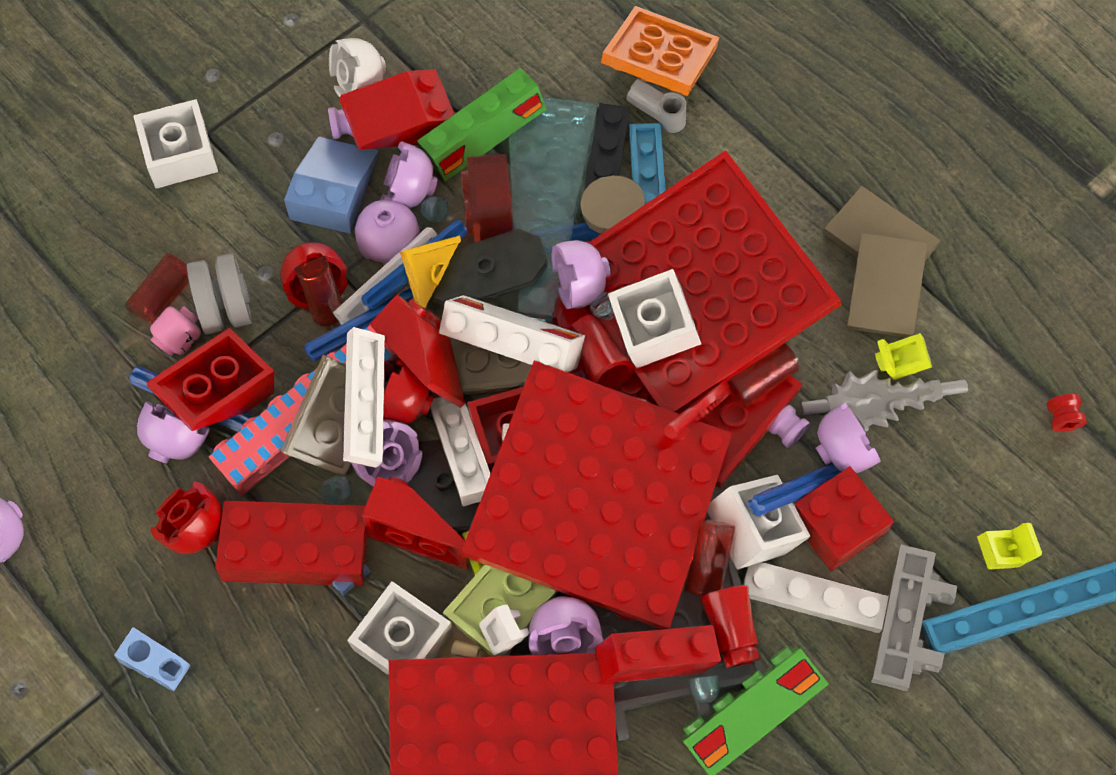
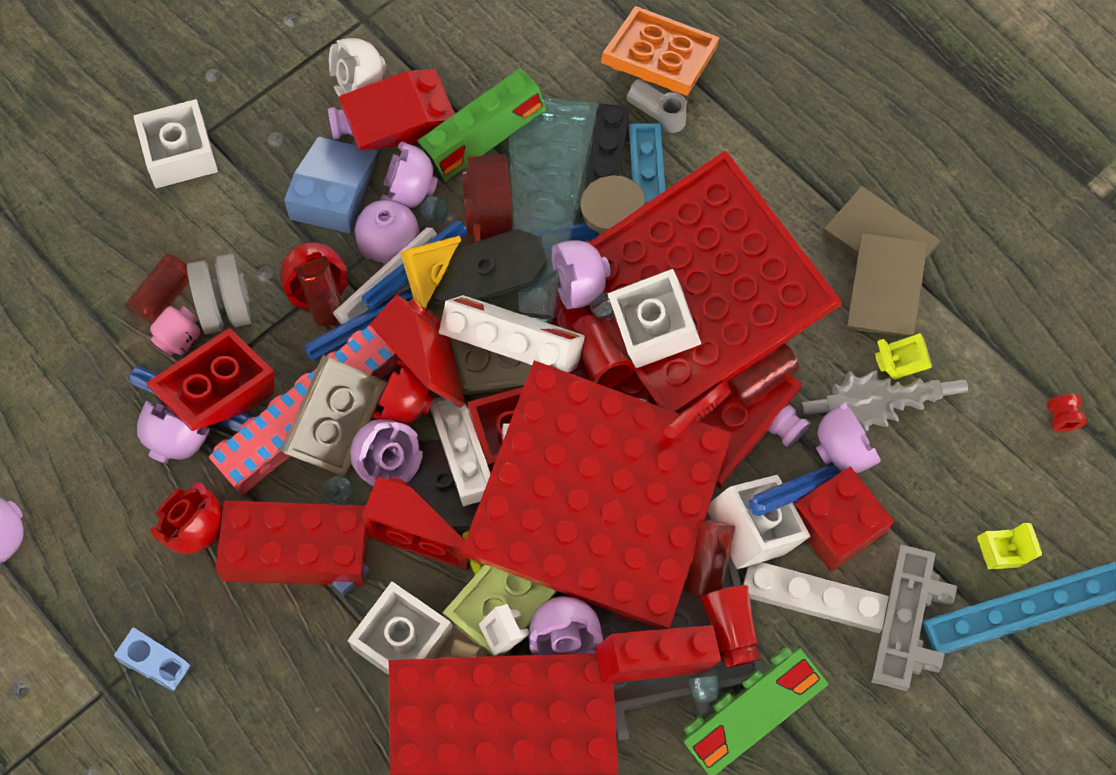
white plate [343,327,385,468] -> none

